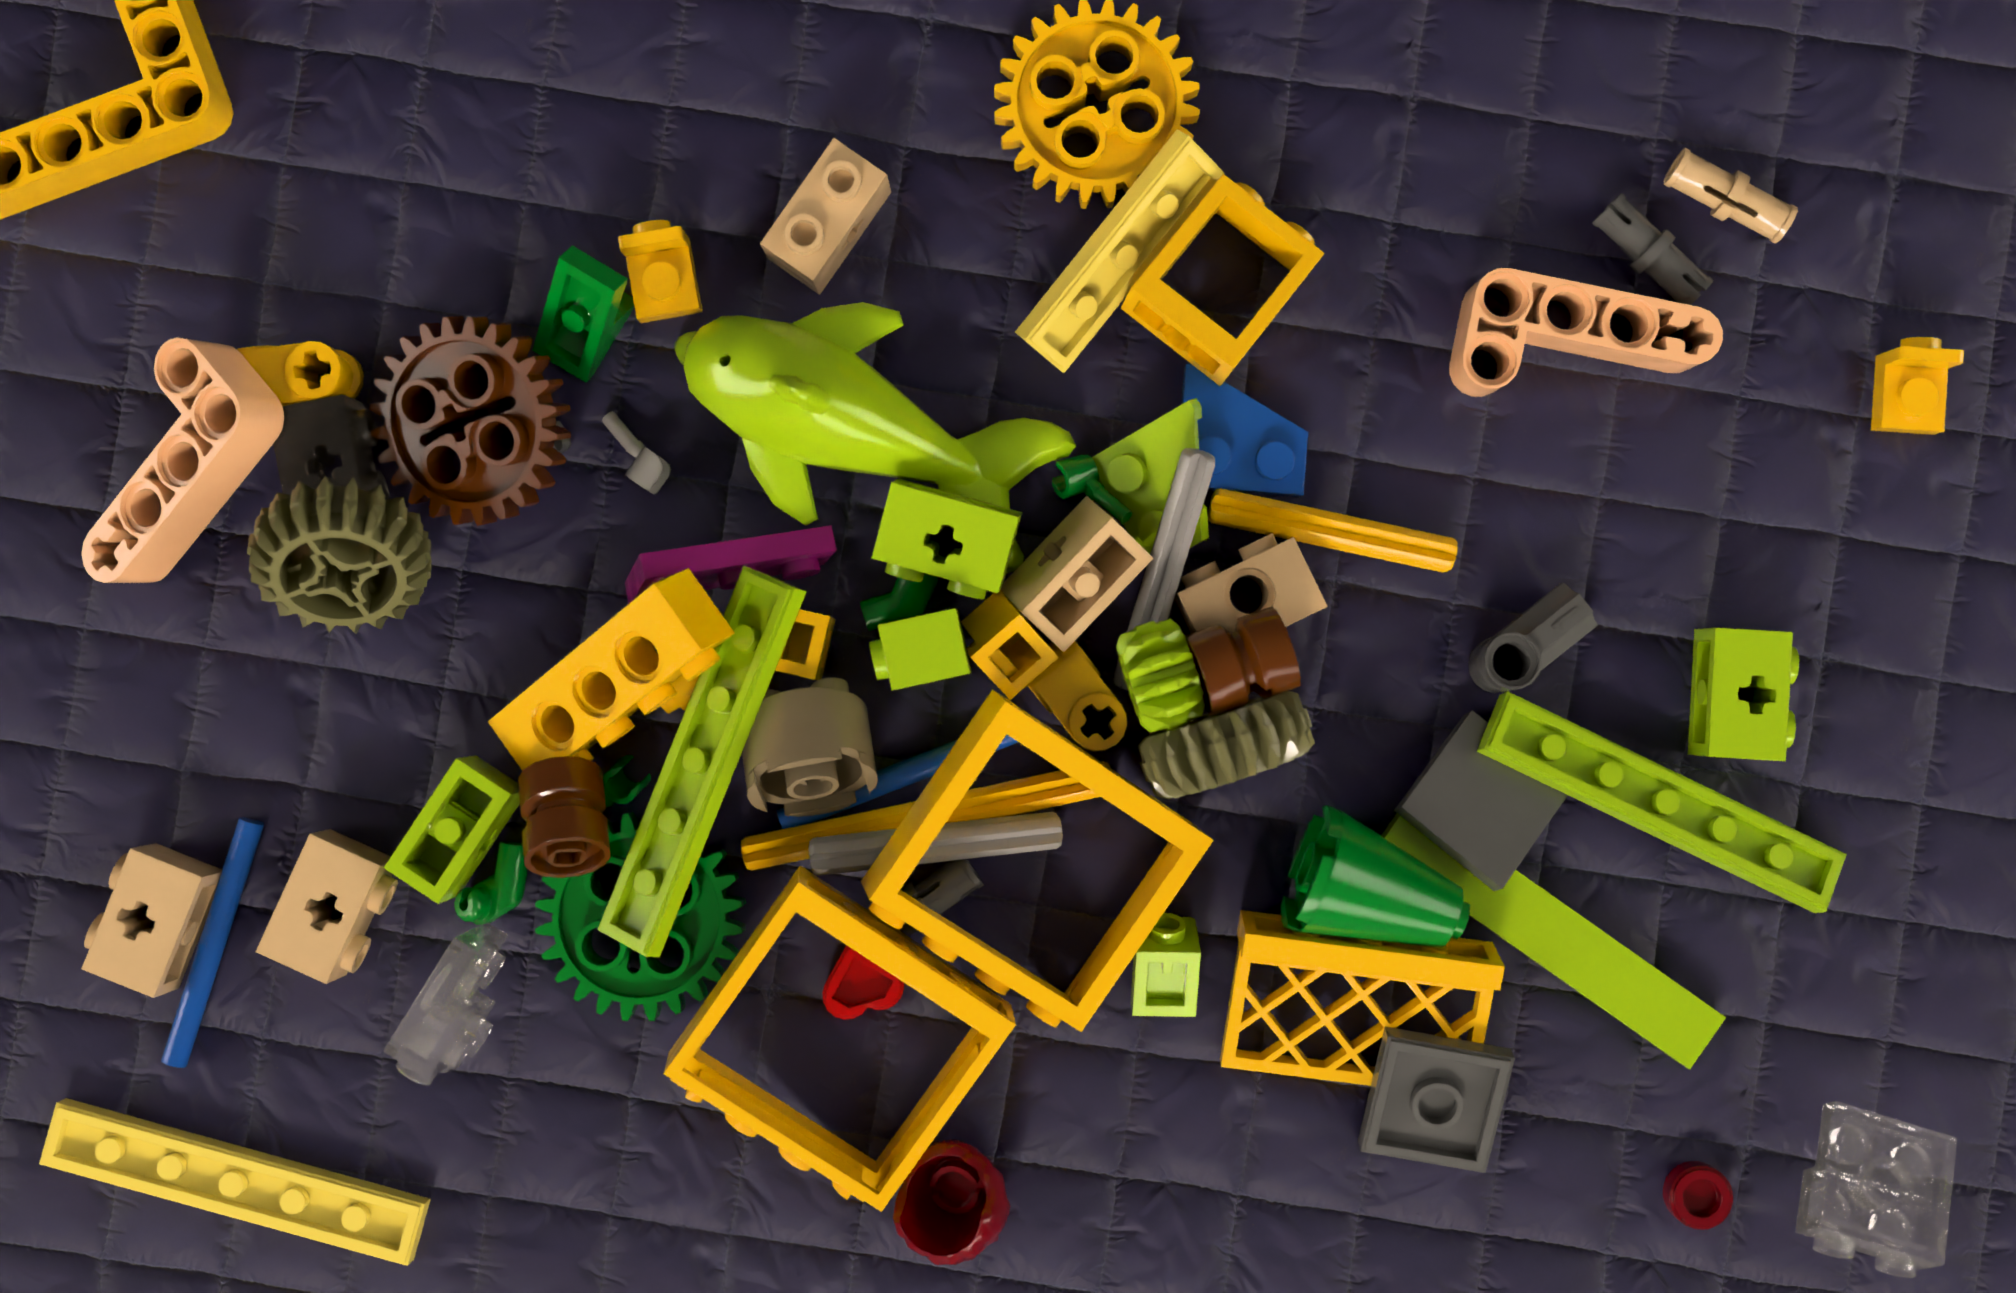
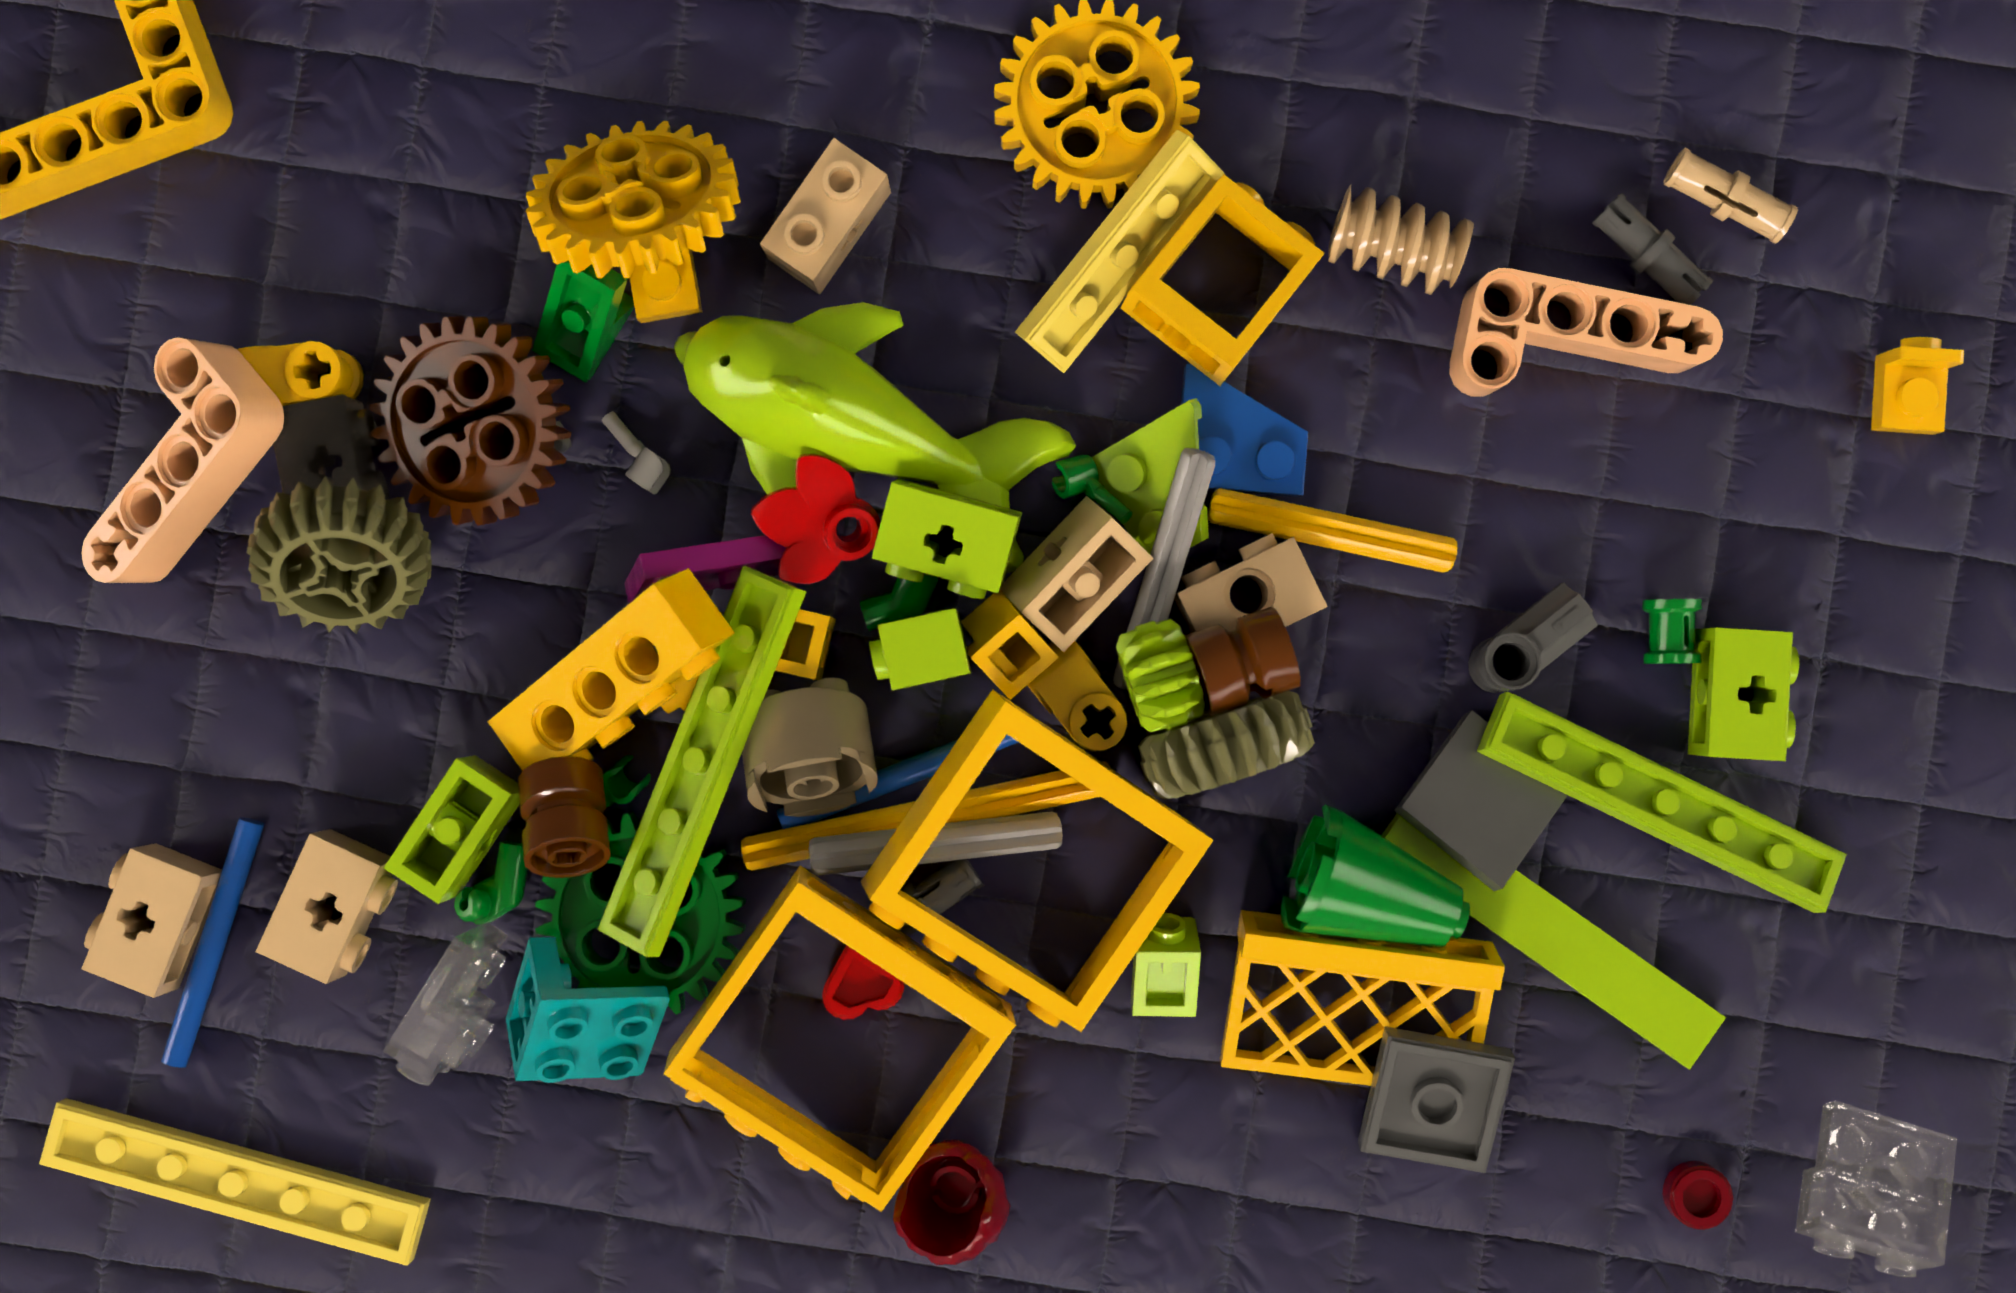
none -> teal bracket [506,937,670,1083]
none -> yellow gear [526,121,740,278]
none -> red plate [751,454,881,584]
none -> tan piece [1328,184,1474,295]
none -> green bush [1642,599,1702,664]

